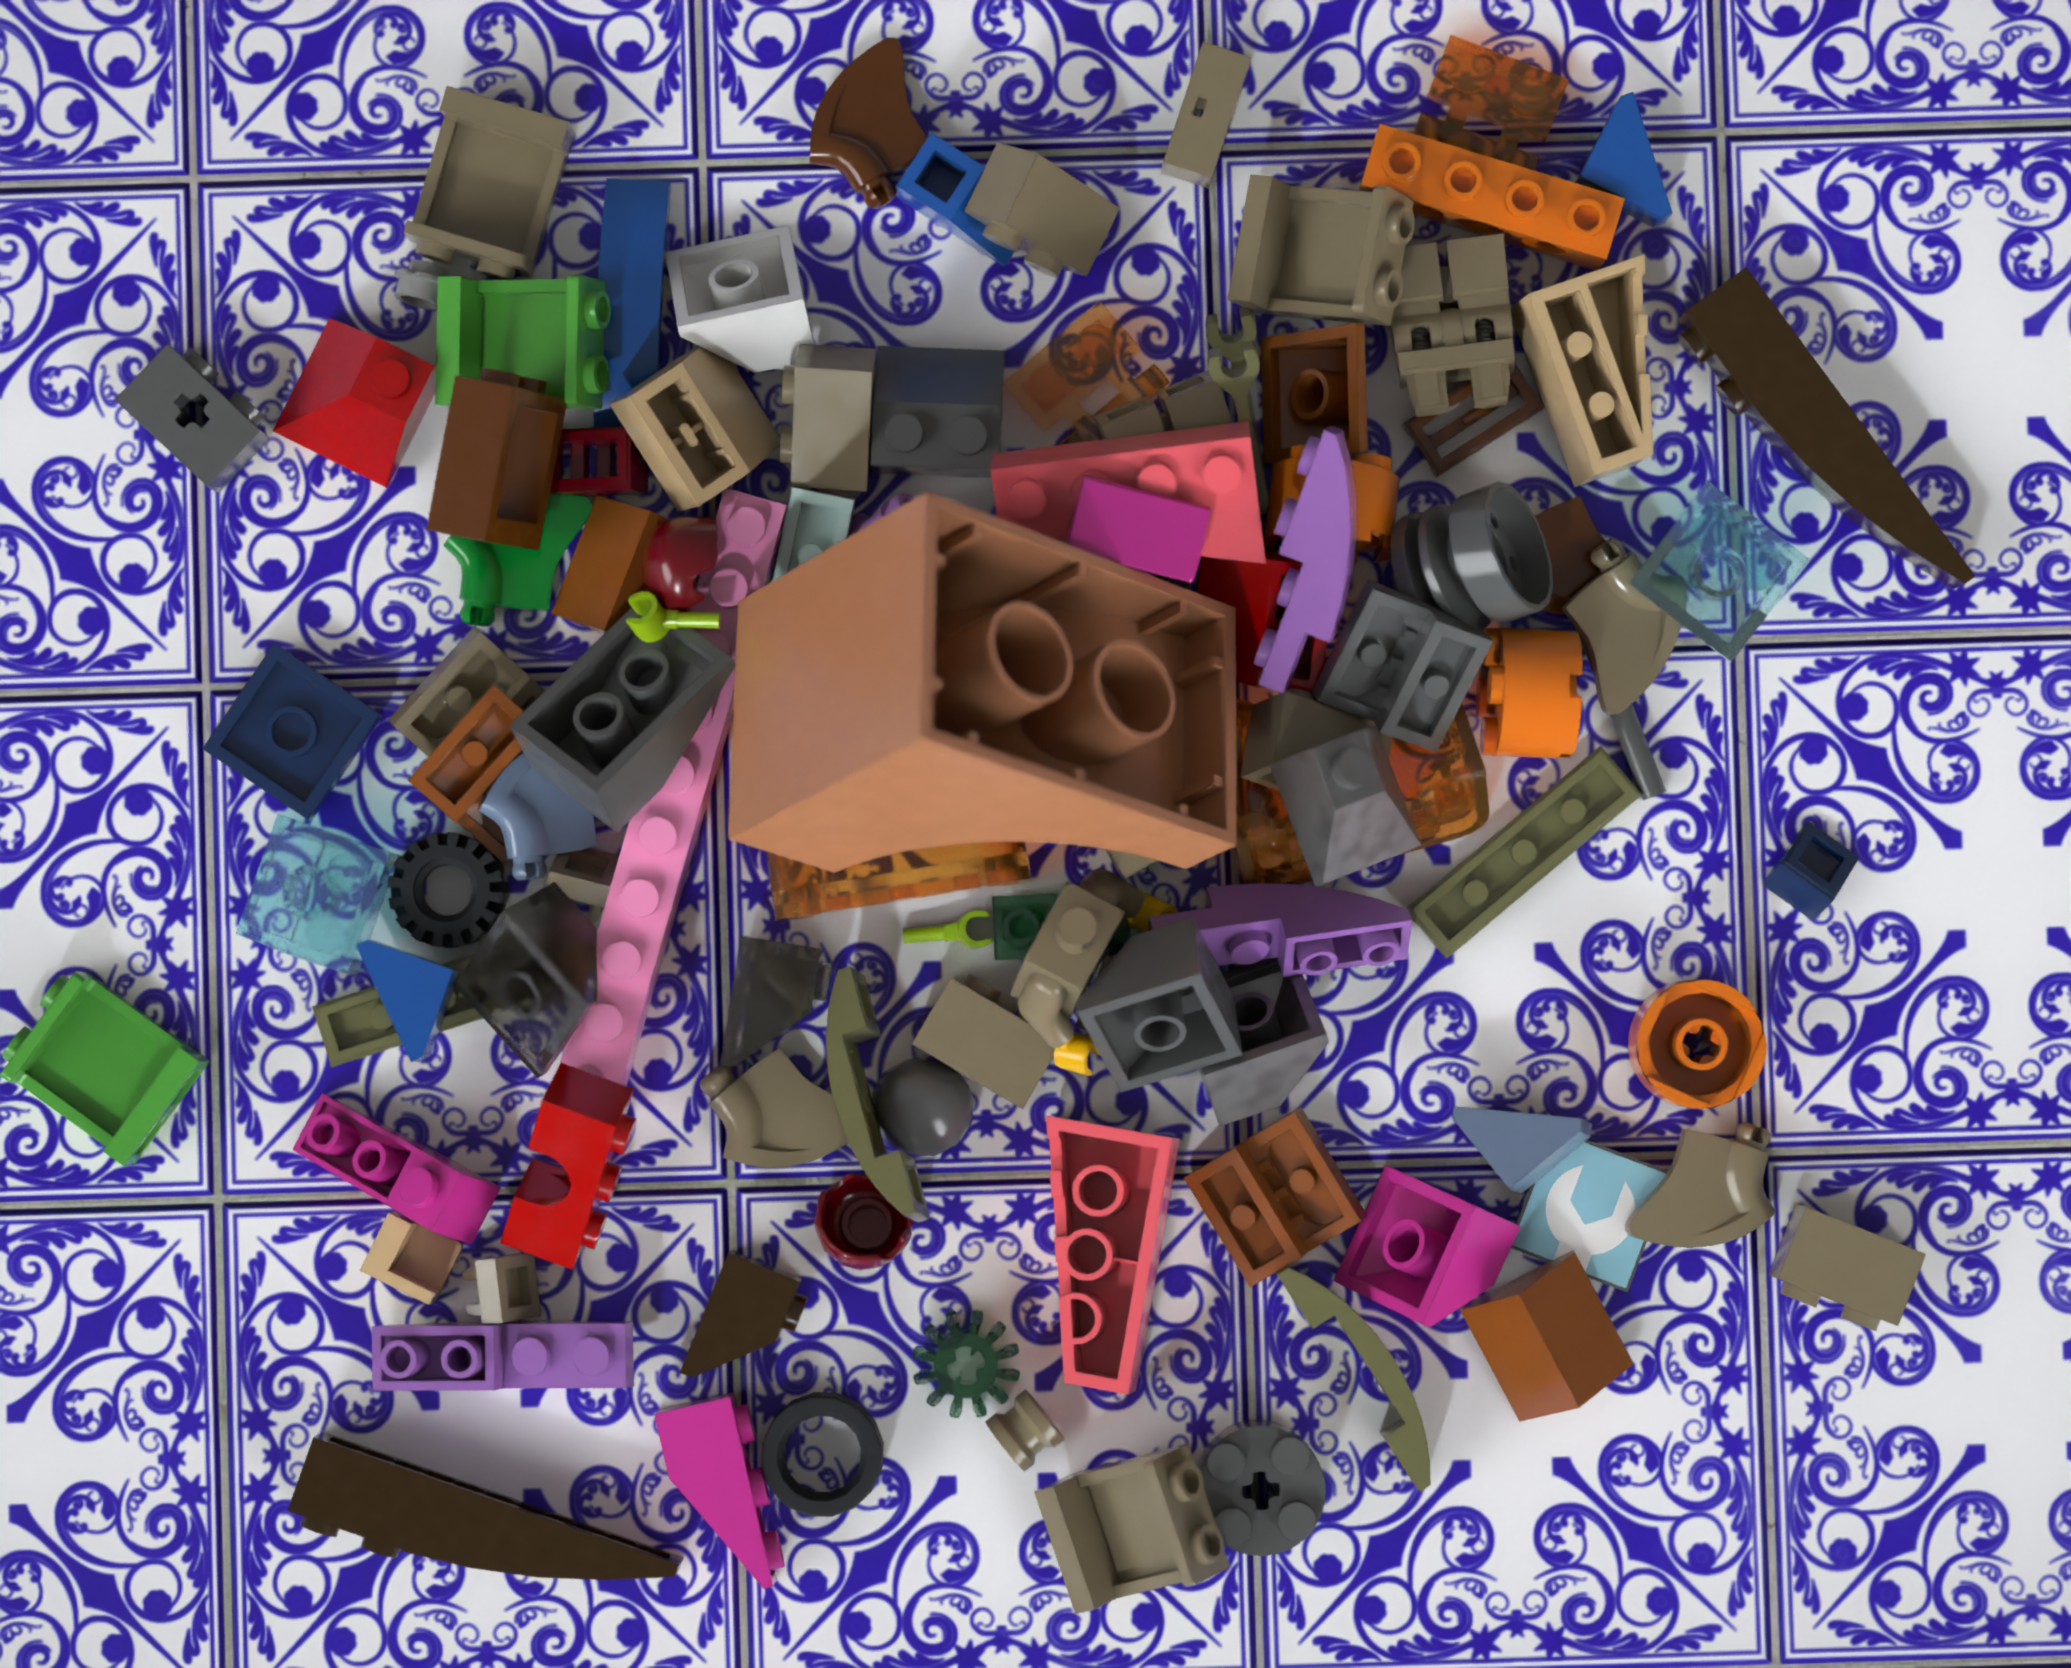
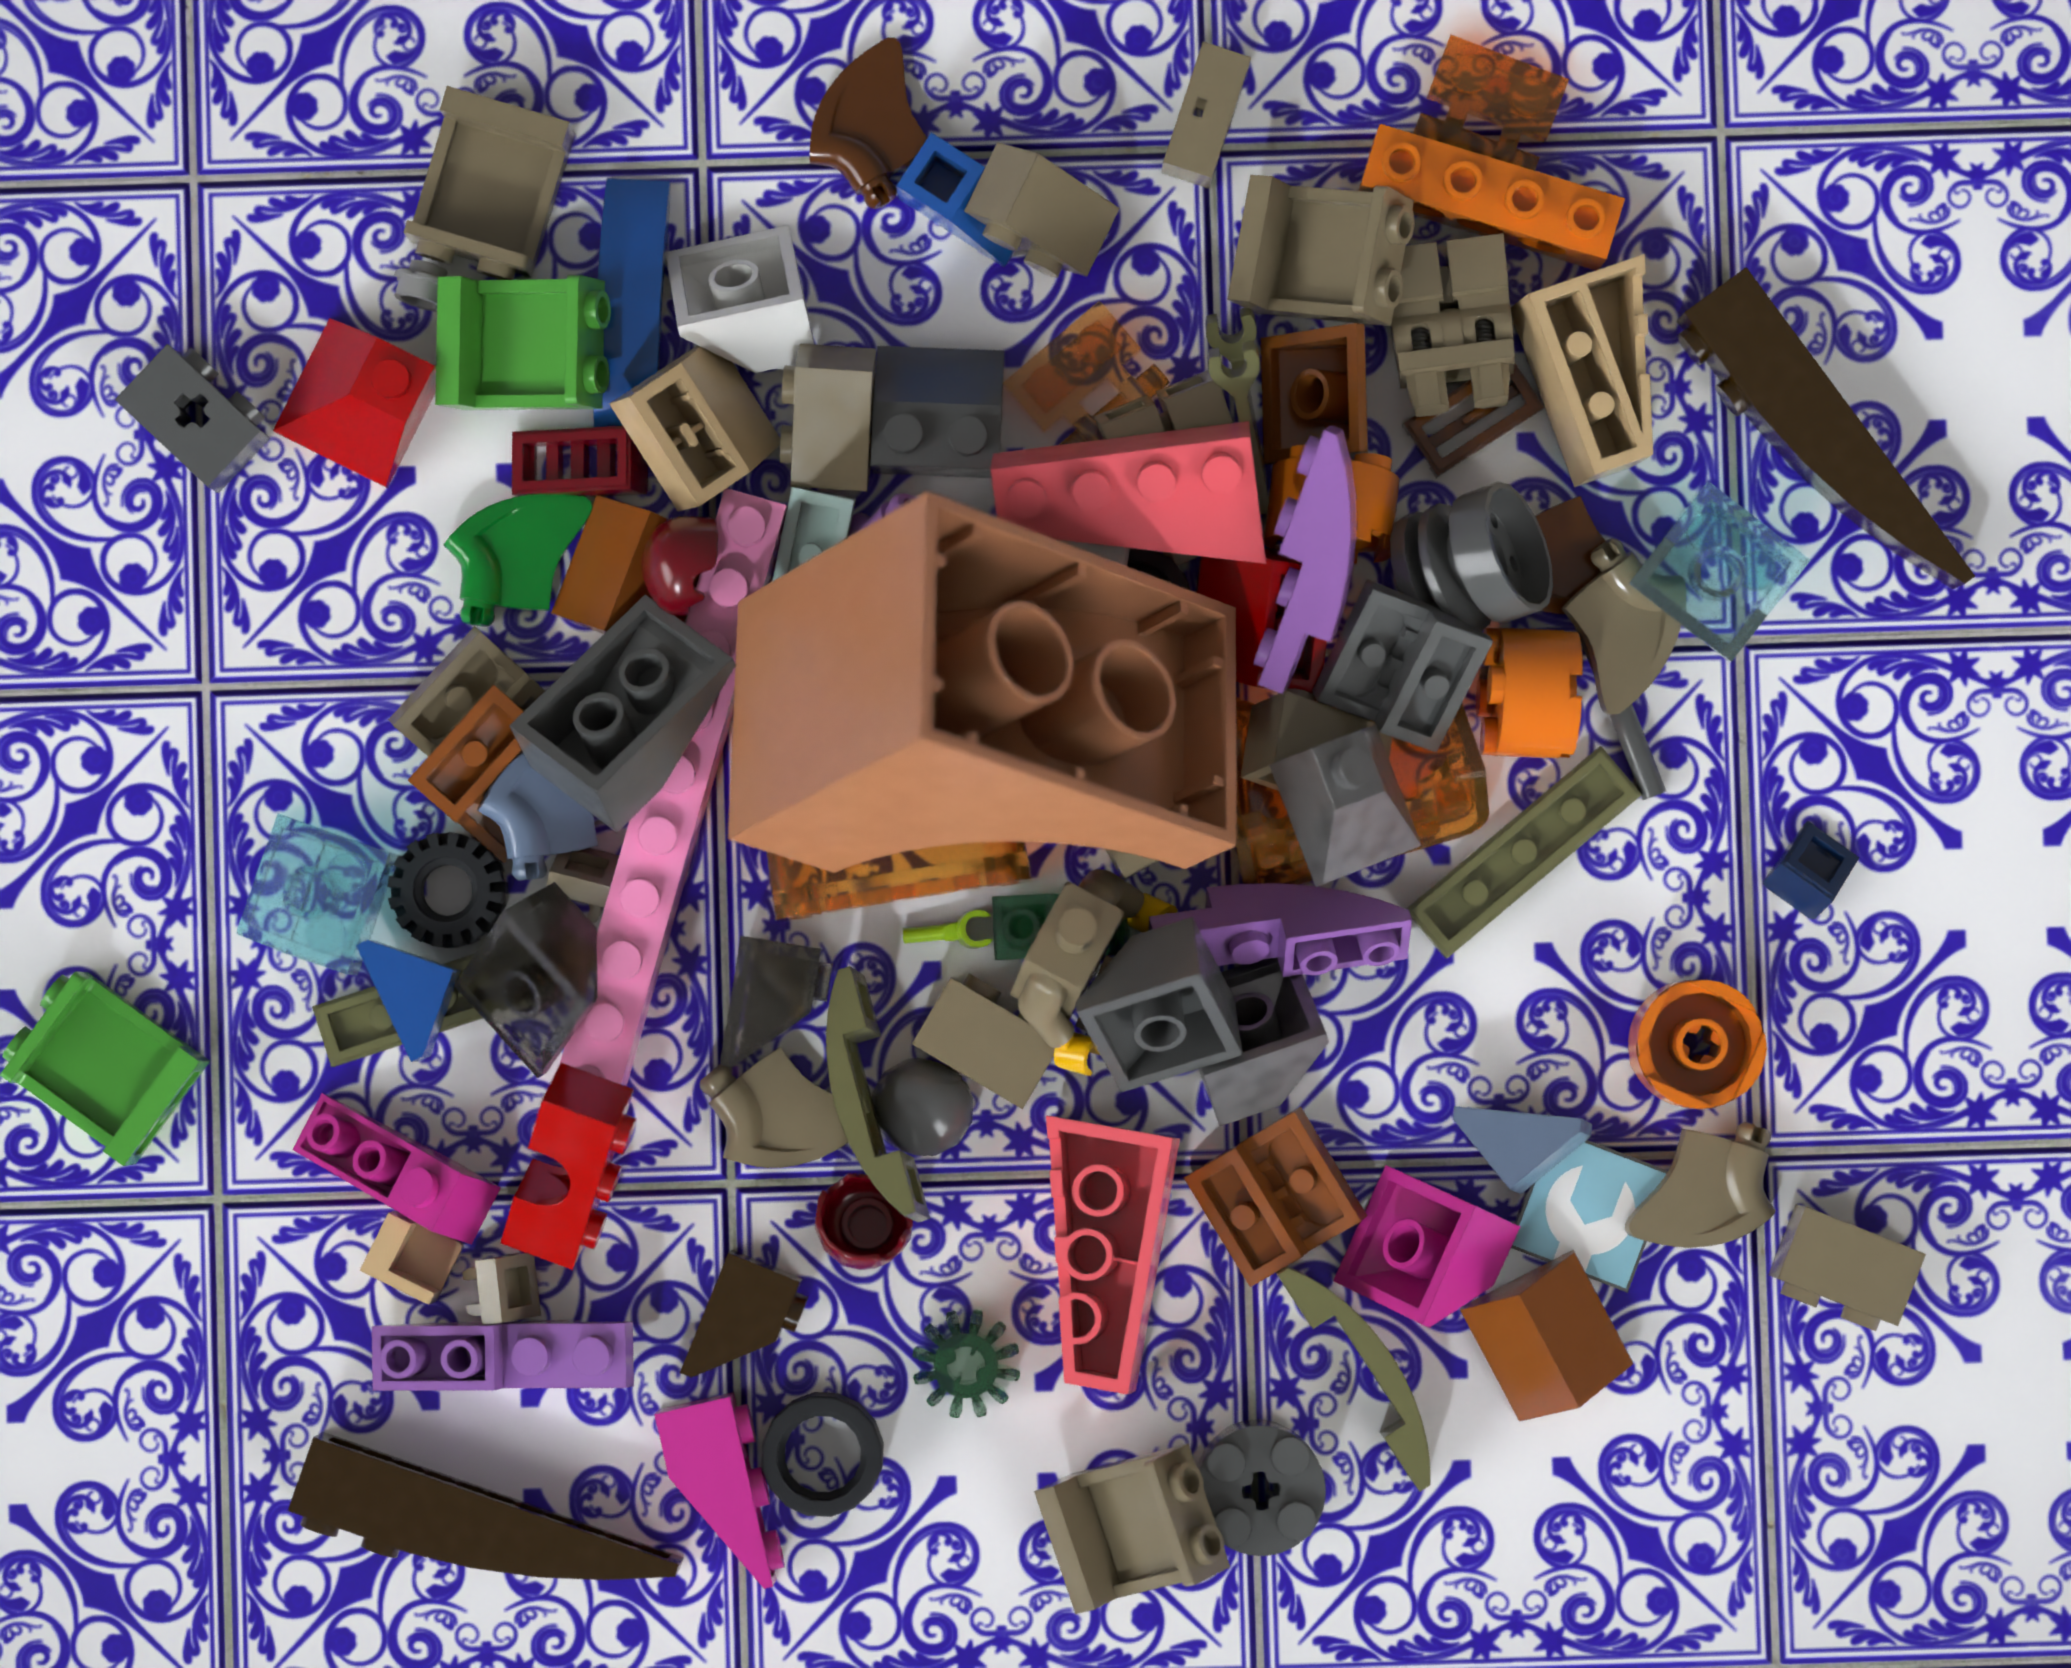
dark blue plate [202,643,383,821] -> none
reddish brown window [426,368,567,550] -> none
lime hand [626,591,721,643] -> none
dark tan wheel [985,1389,1065,1472] -> none
dark pink slope [1067,475,1211,582] -> none
blue slope [1575,92,1673,227] -> none

